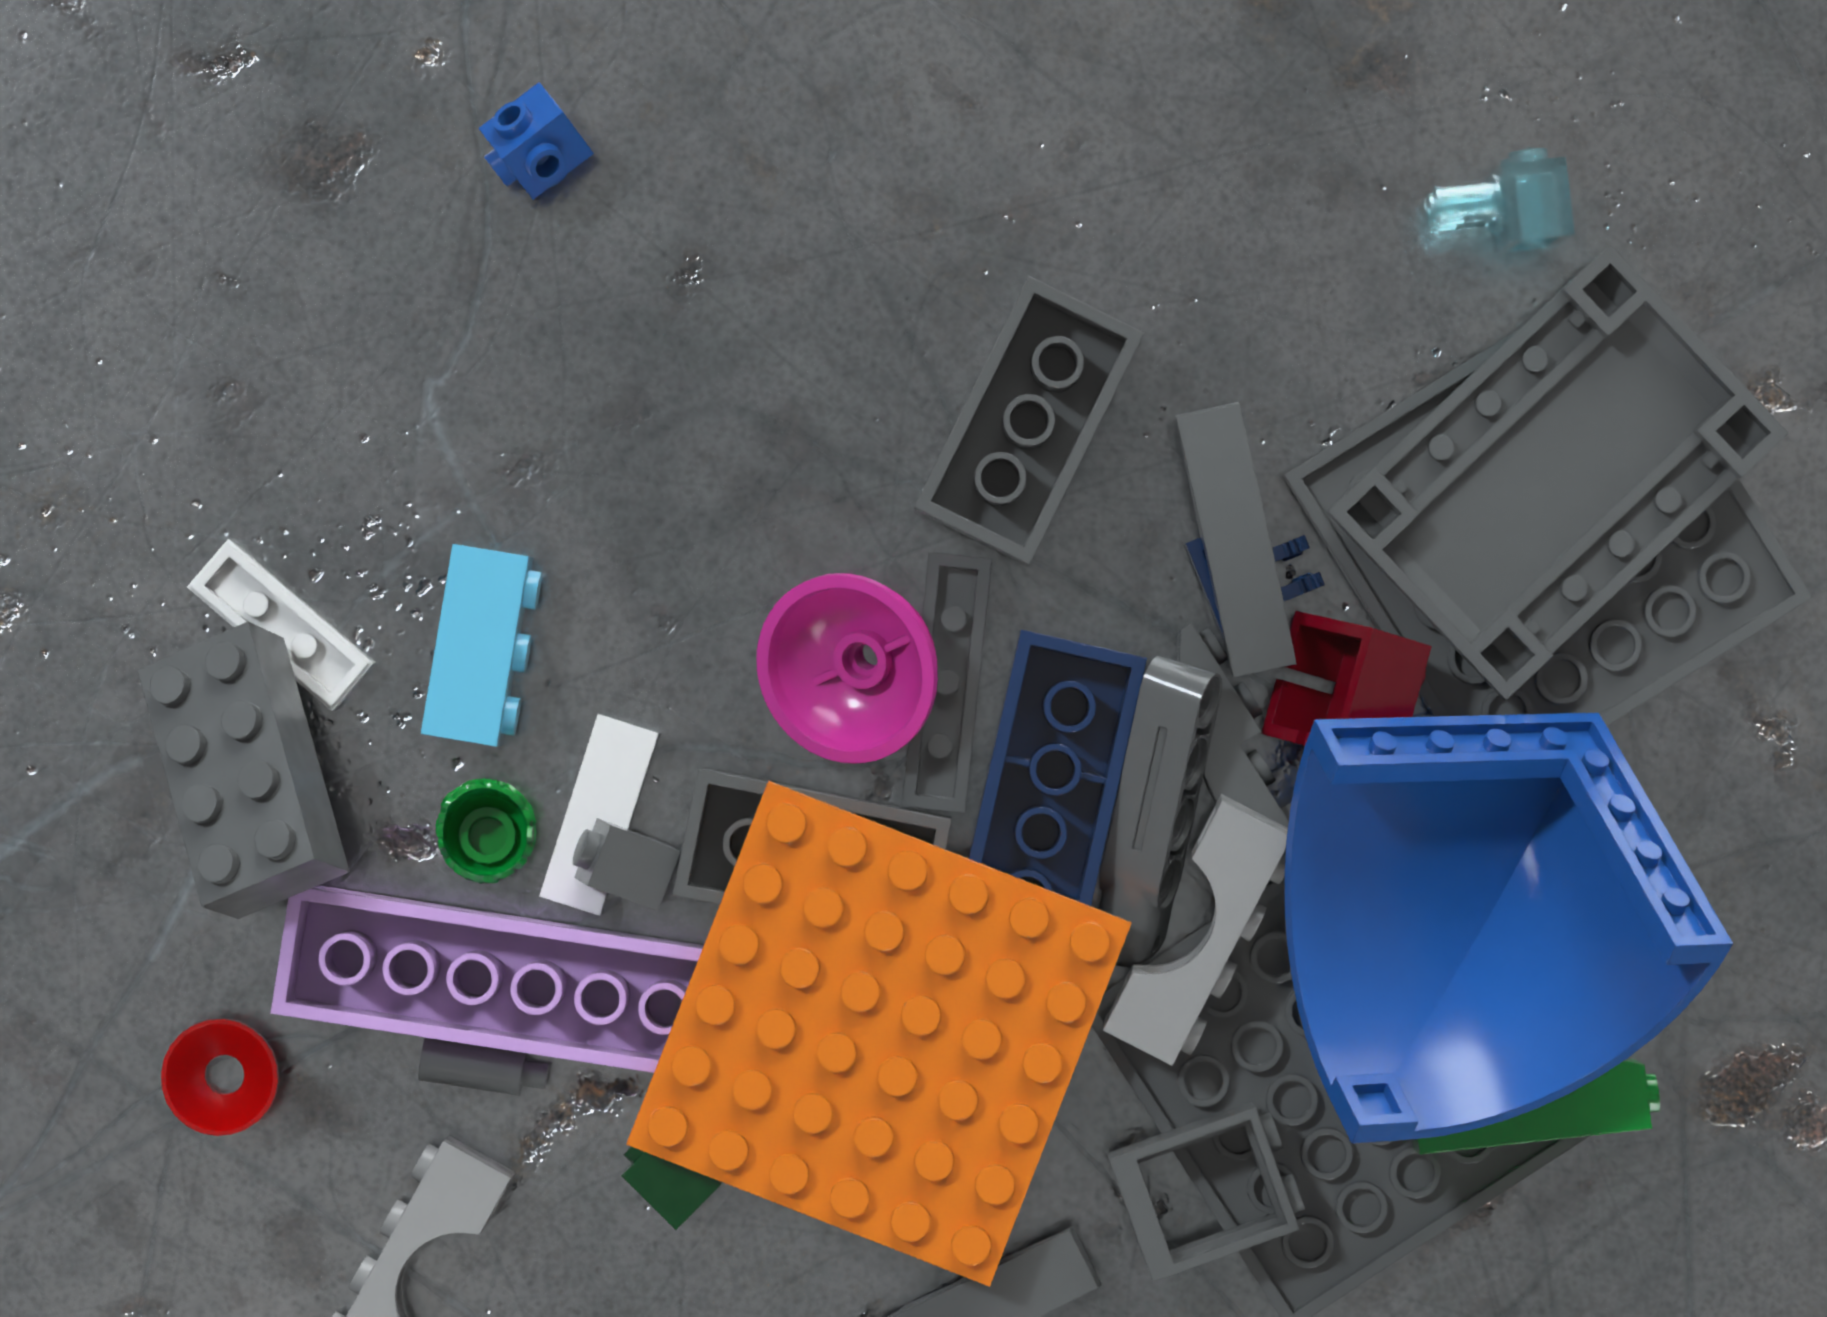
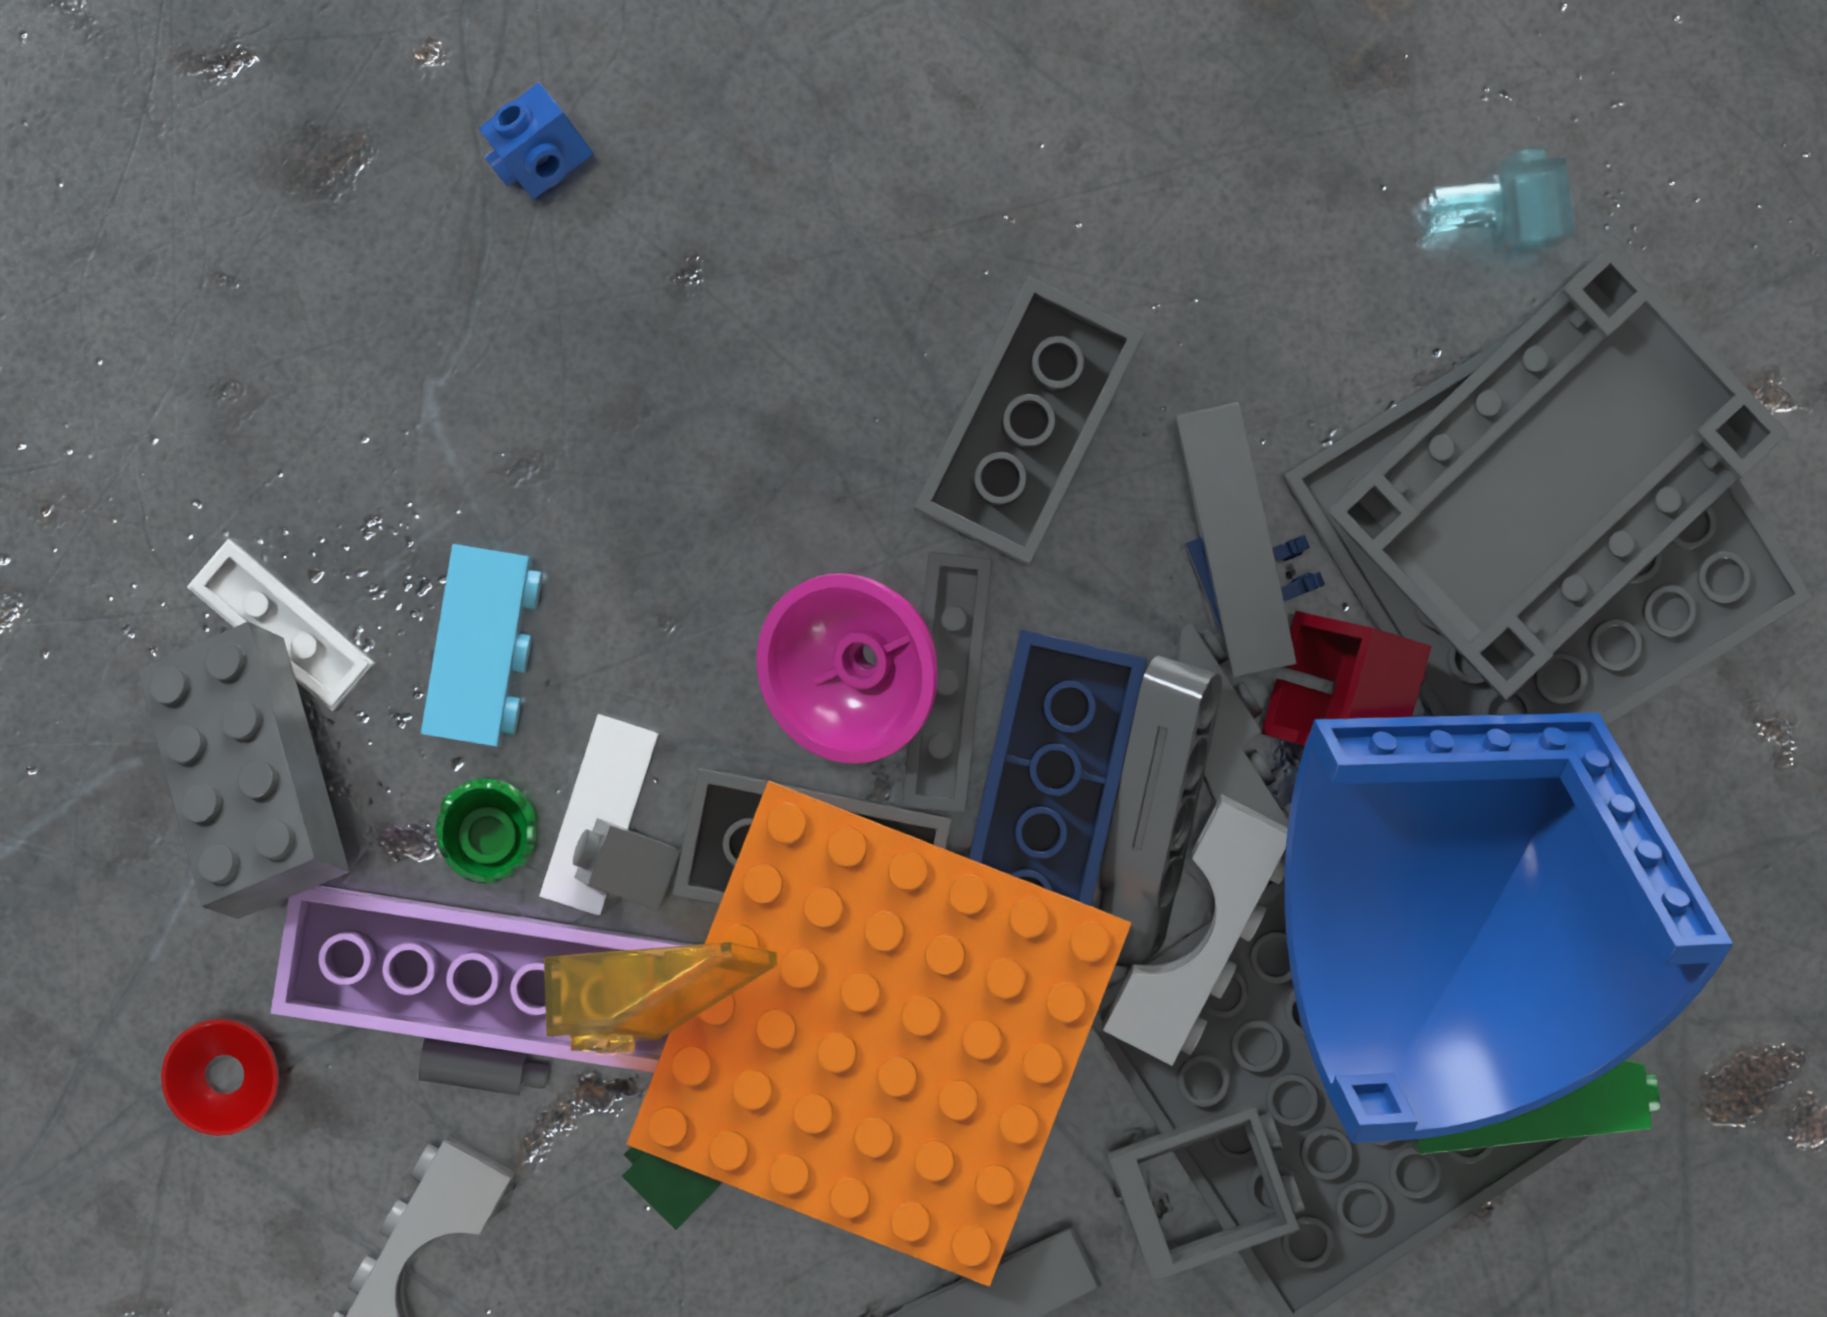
none -> clear yellow slope [544,942,777,1055]

